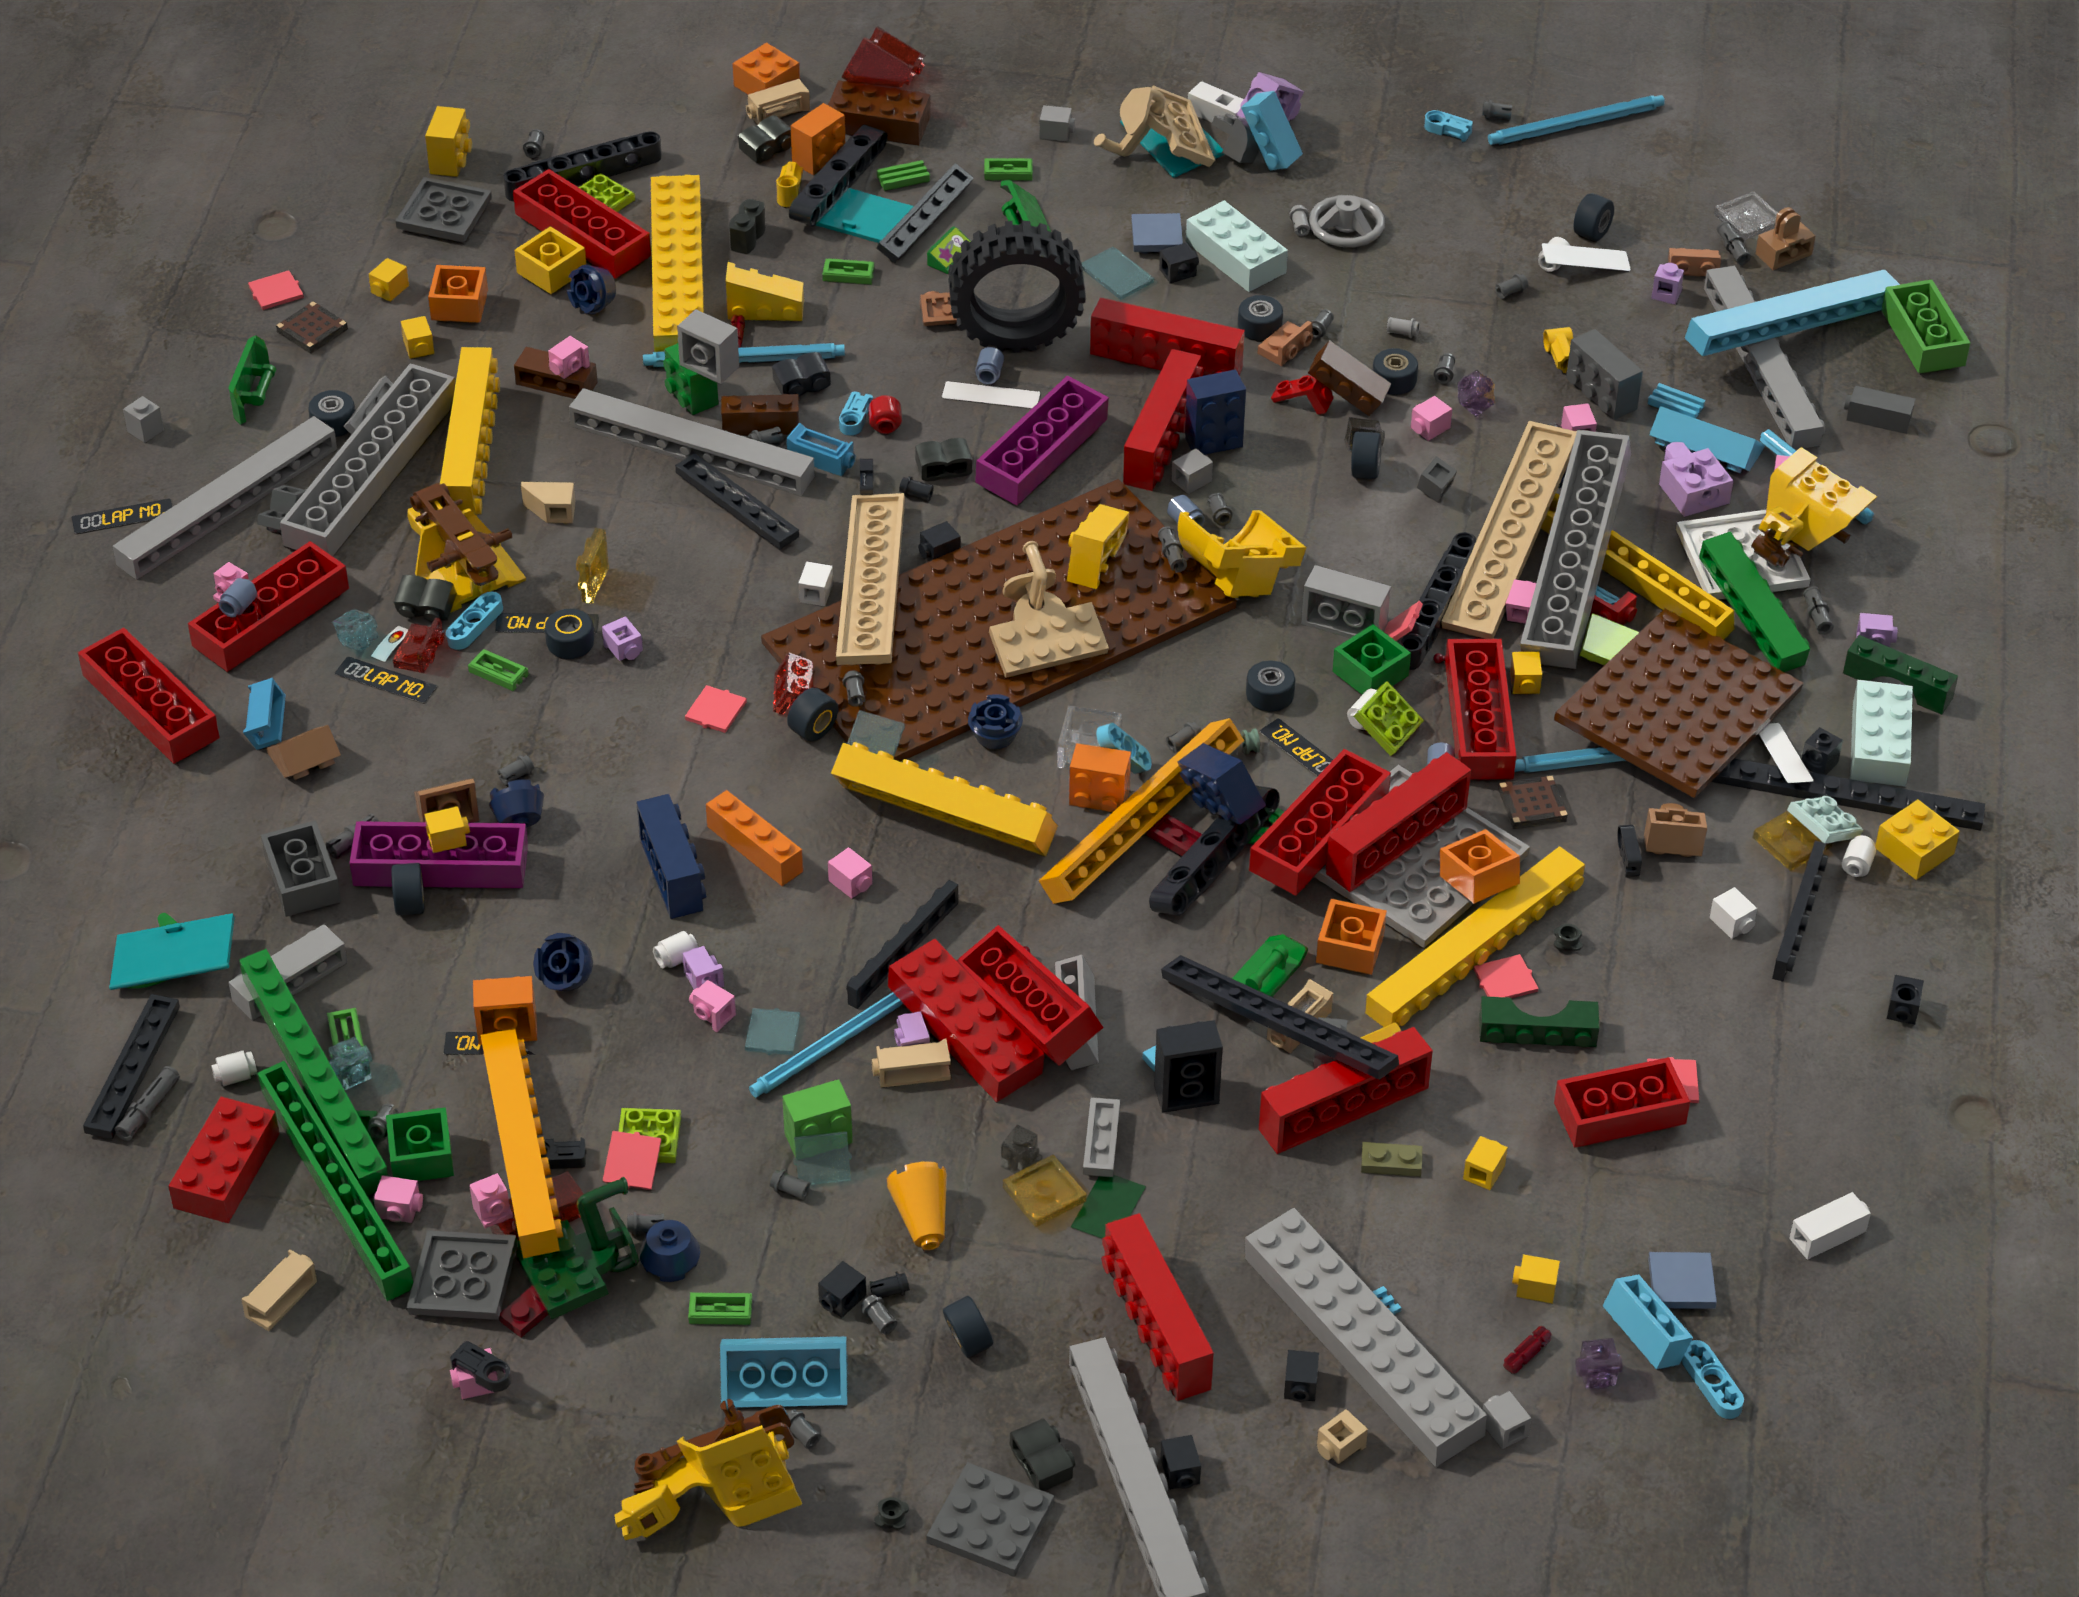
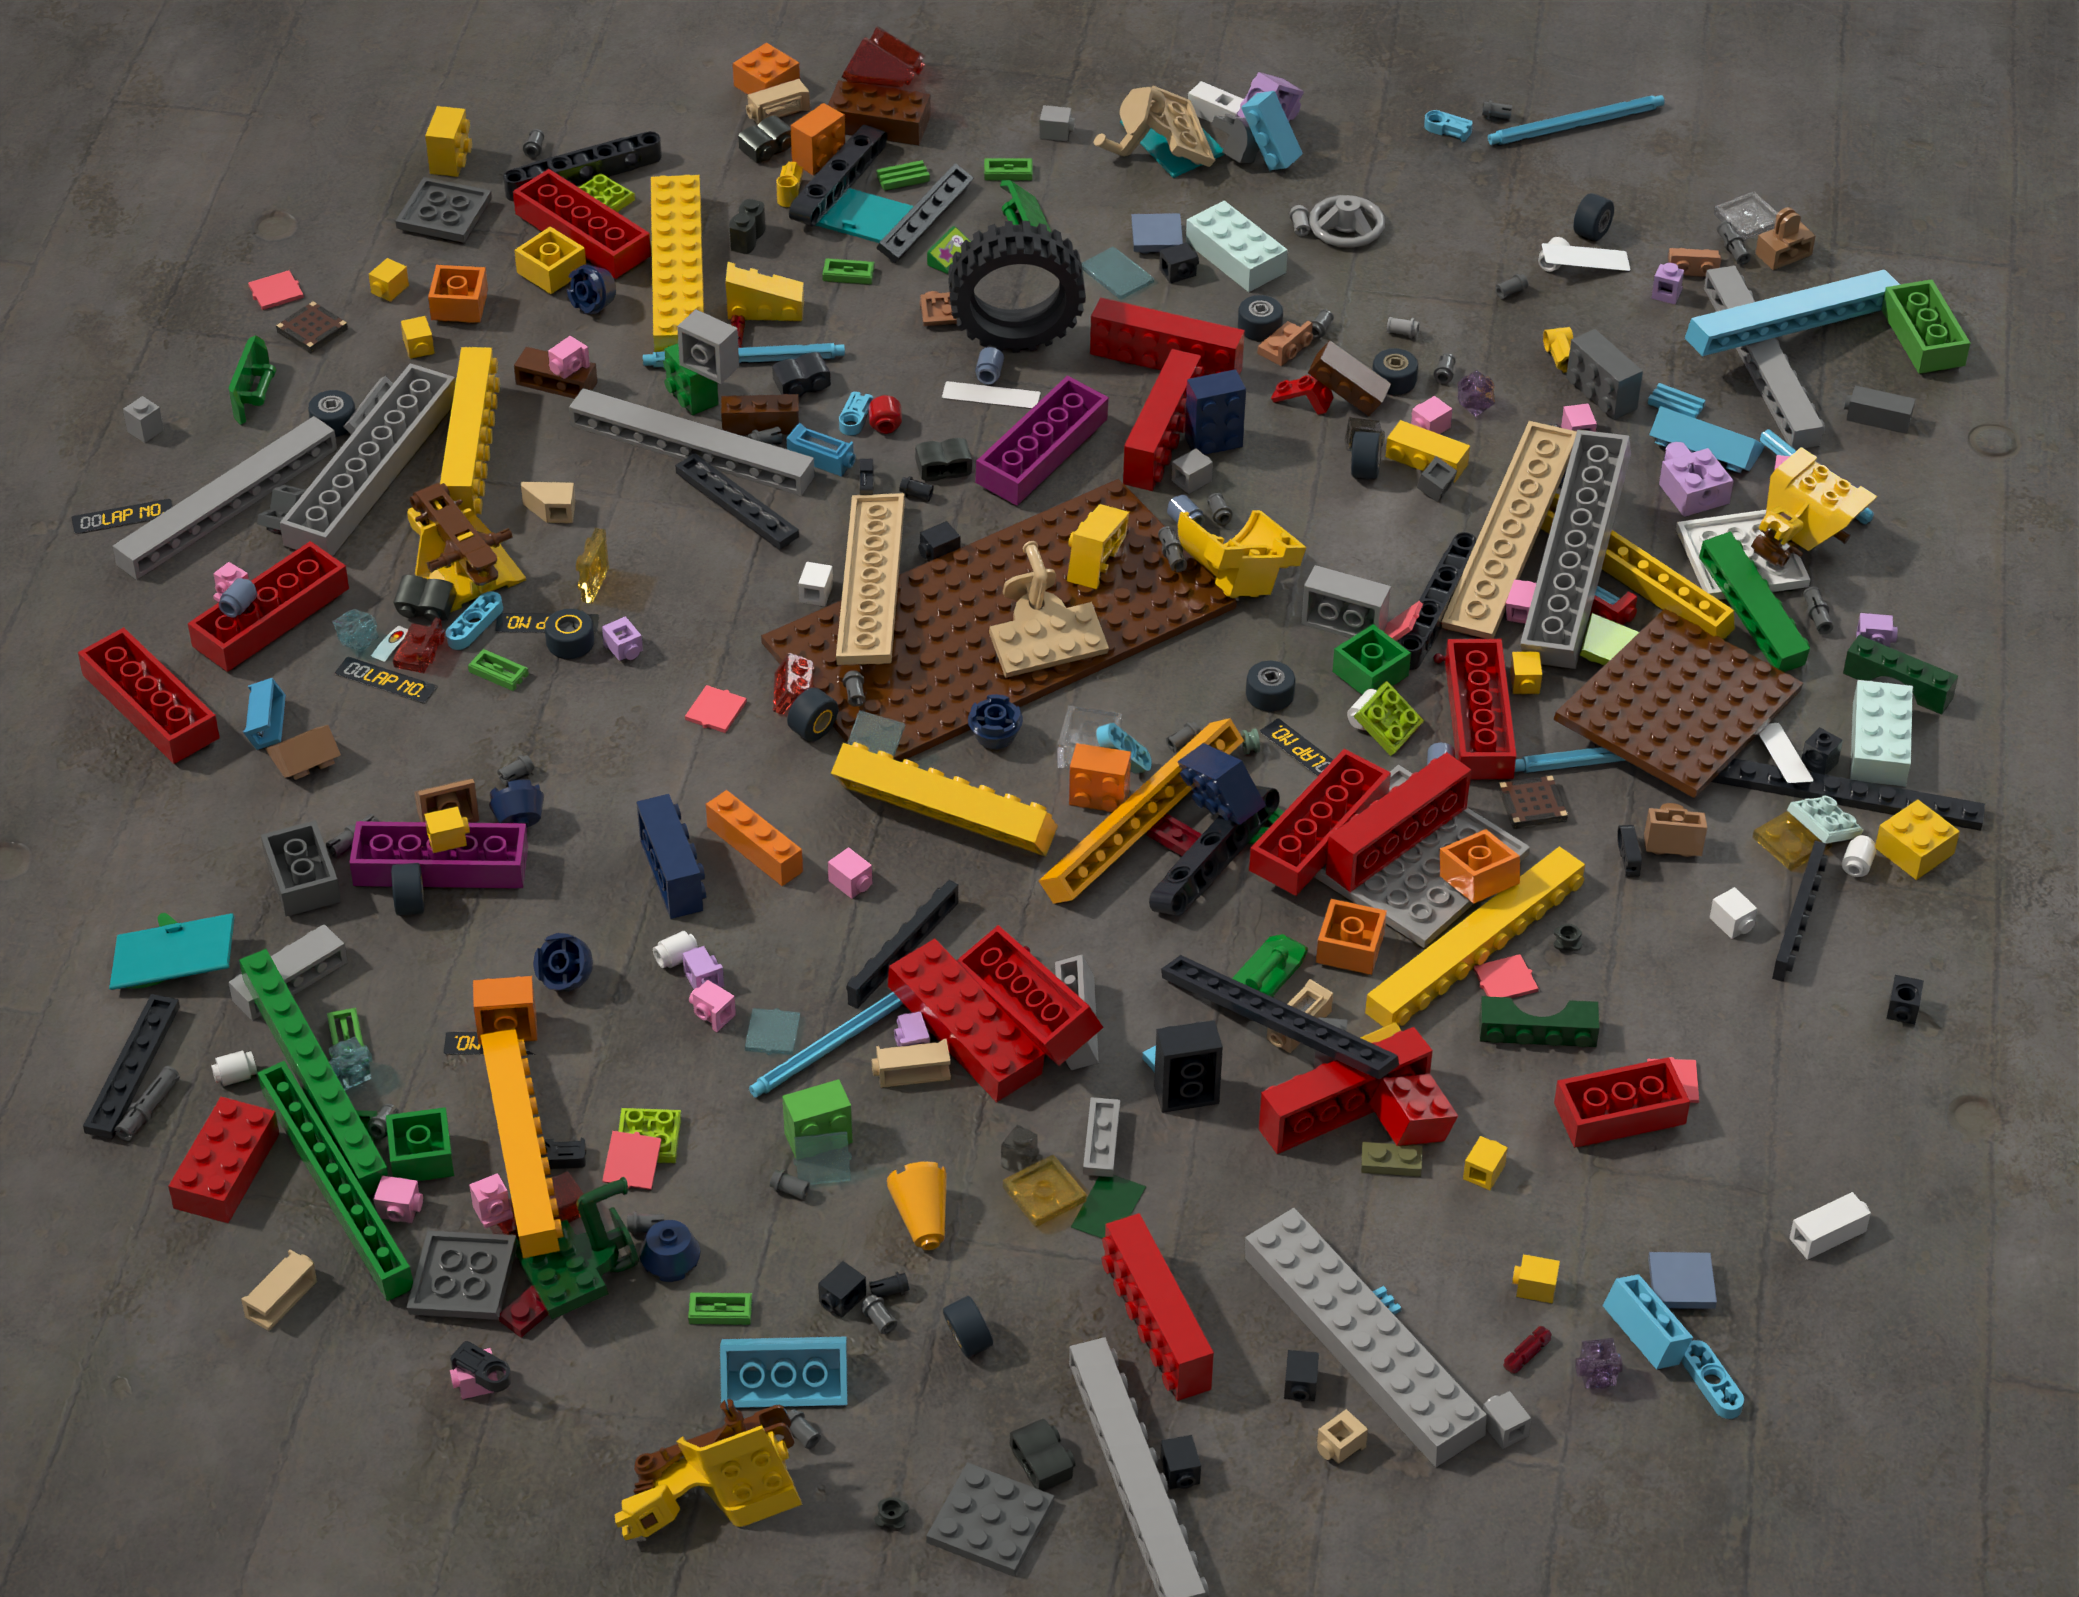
none -> red brick [1369,1074,1458,1146]
none -> yellow brick [1385,420,1470,483]

